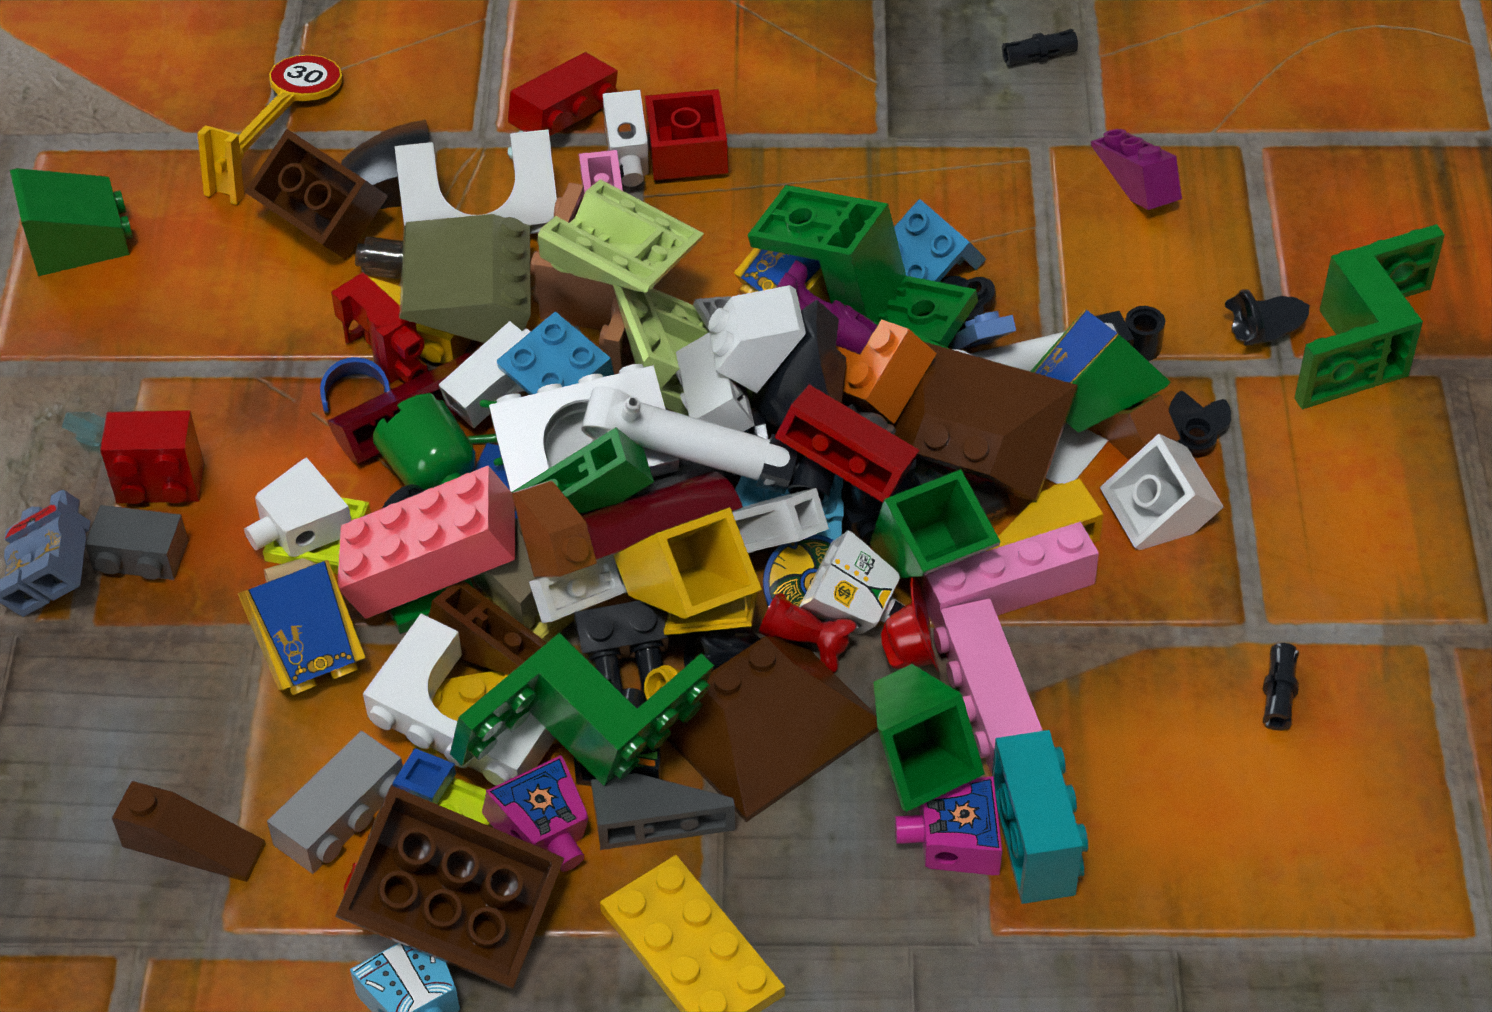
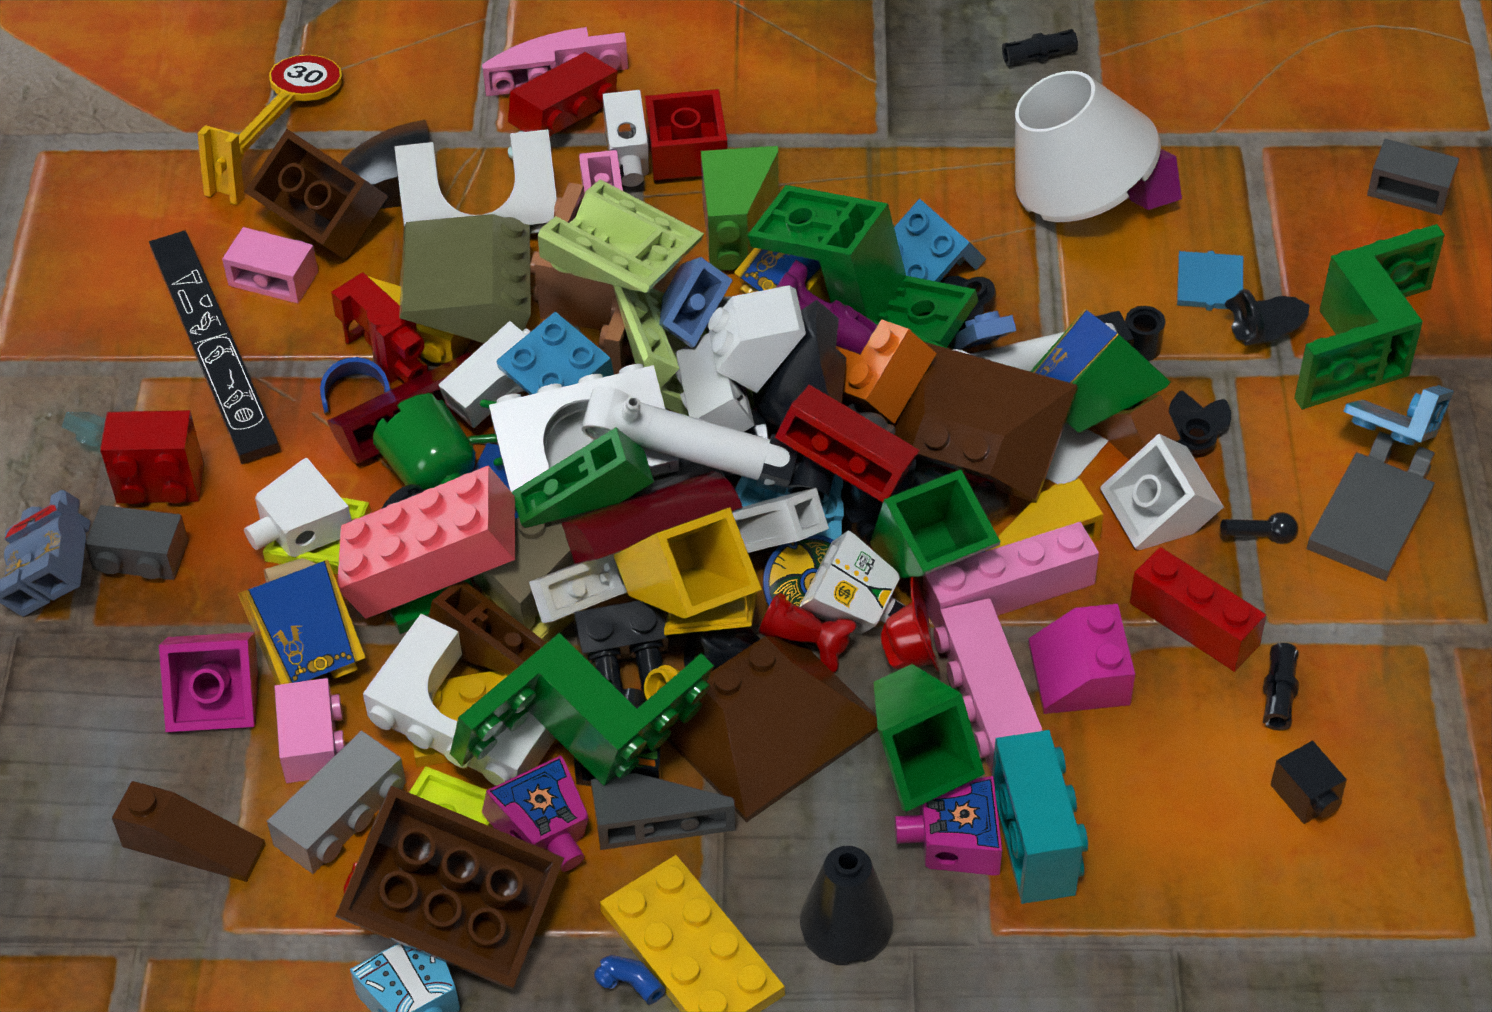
green slope [10,168,133,276] -> none
clear smoke brick [355,236,403,279] -> none
blue plate [392,748,456,804] -> none
dark orange slope [512,481,597,577] -> none
none -> black tile [149,230,280,464]
none -> dark pink slope [159,632,258,732]
none -> bright pink brick [222,227,318,304]
none -> bright pink brick [275,678,345,783]
none -> bright pink slope [482,27,628,96]
none -> blue arm [594,955,666,1004]
none -> medium blue slope [659,257,732,348]
none -> bright green slope [701,146,779,271]
none -> black cone [800,846,893,965]
none -> white cone [1015,71,1161,222]
none -> dark pink slope [1028,604,1135,714]
none -> red brick [1130,546,1267,672]
none -> dark azure piece [1177,251,1243,311]
none -> black bar [1220,512,1298,544]
none -> black brick [1271,741,1347,824]
none -> dark grey tile [1307,431,1435,581]
none -> dark azure bracket [1343,385,1454,445]
none -> dark grey brick [1367,139,1459,215]

